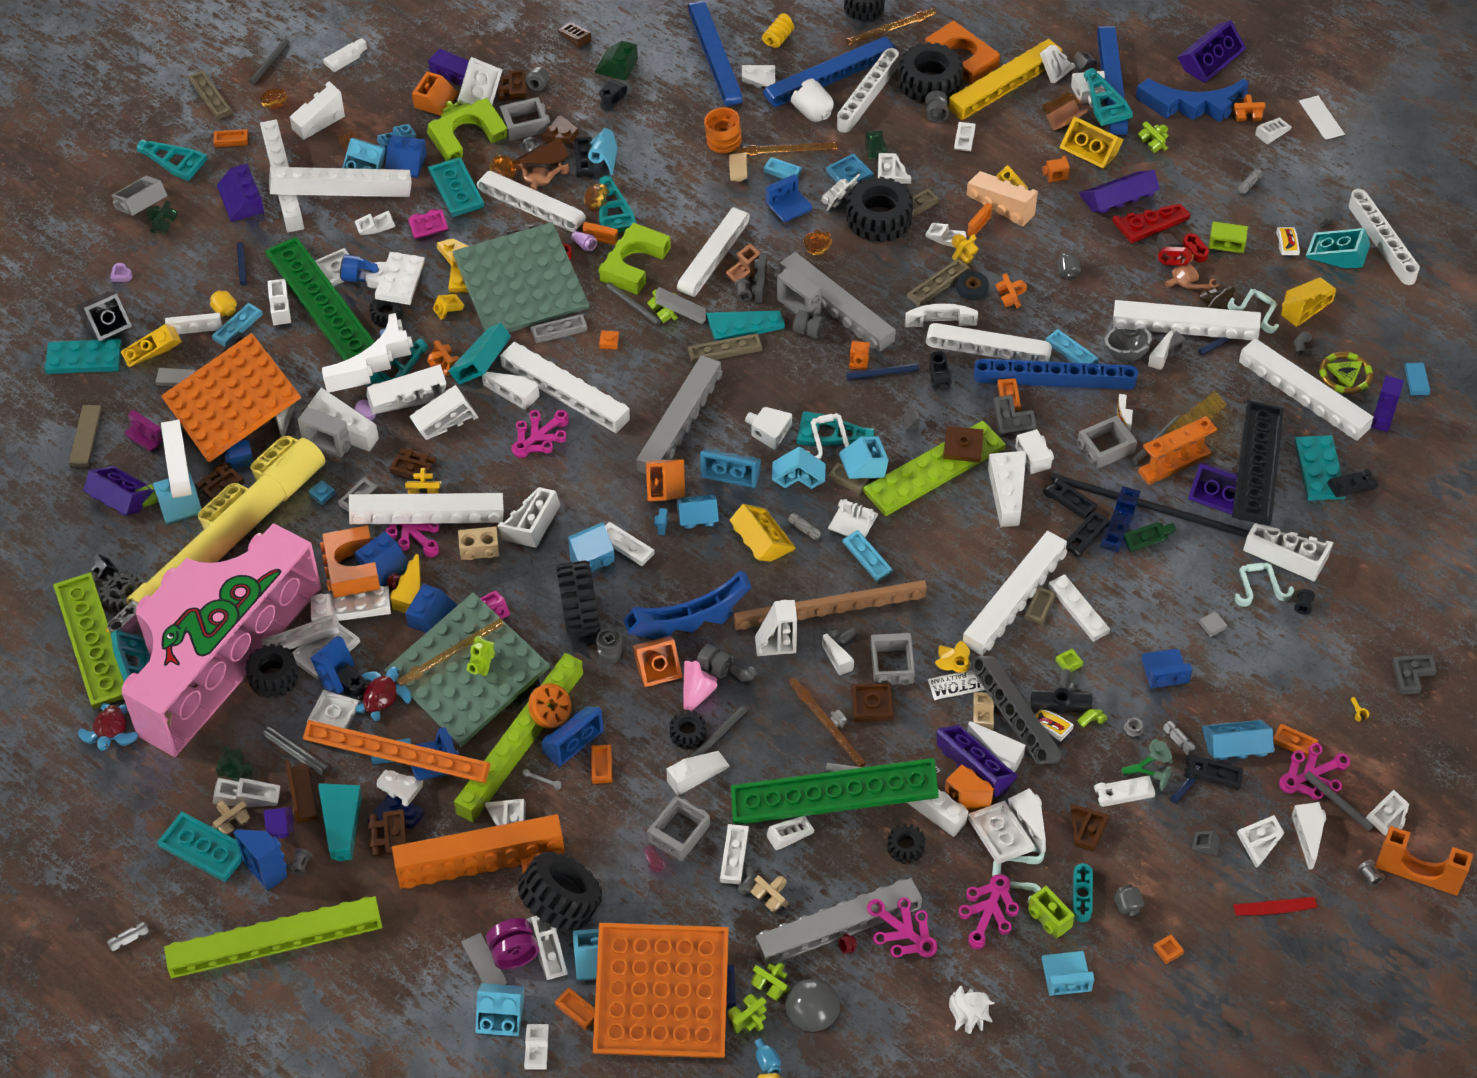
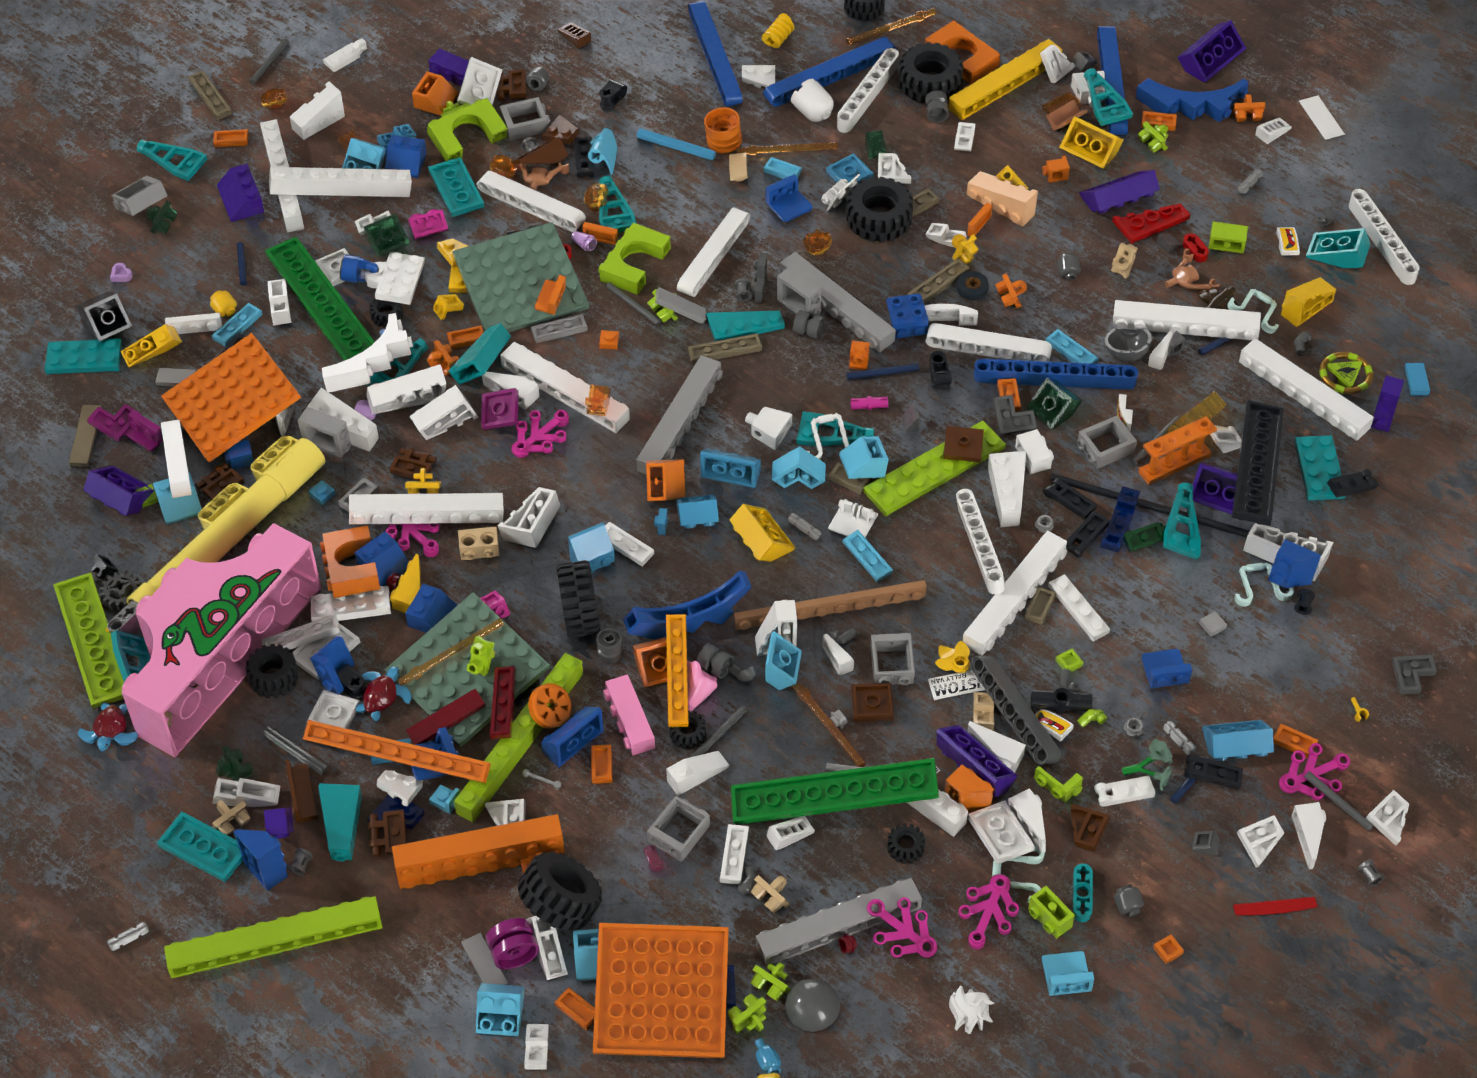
dark green slope [595,41,638,81] -> none
nougat brick [726,243,760,283] -> none
red beam [1158,247,1192,266] -> none
orange arch [1375,825,1473,896] -> none
none -> magenta plate [87,404,141,442]
none -> clear green slope [363,213,410,257]
none -> dark red tile [406,688,486,745]
none -> medium azure bracket [429,784,460,814]
none -> orange tile [447,325,484,350]
none -> magenta plate [481,388,519,430]
none -> dark red tile [490,666,516,739]
none -> orange panel [535,275,566,315]
none -> clear orange brick [585,385,611,416]
none -> bright pink brick [603,674,655,756]
none -> dark azure axle [637,128,716,160]
none -> light orange tile [666,614,689,727]
none -> medium azure slope [765,631,802,691]
none -> dark pink pin [850,396,888,410]
none -> blue bracket [886,294,929,339]
none -> white beam [956,489,1005,595]
none -> clear green slope [1026,378,1082,429]
none -> lime bracket [1034,766,1083,803]
none -> light grey plate [1035,515,1054,533]
none -> tan hips [1111,243,1138,278]
none -> orange plate [1141,111,1177,131]
none -> teal plate [1163,483,1201,560]
none -> white slope [1210,425,1241,454]
none -> blue slope [1268,539,1321,588]

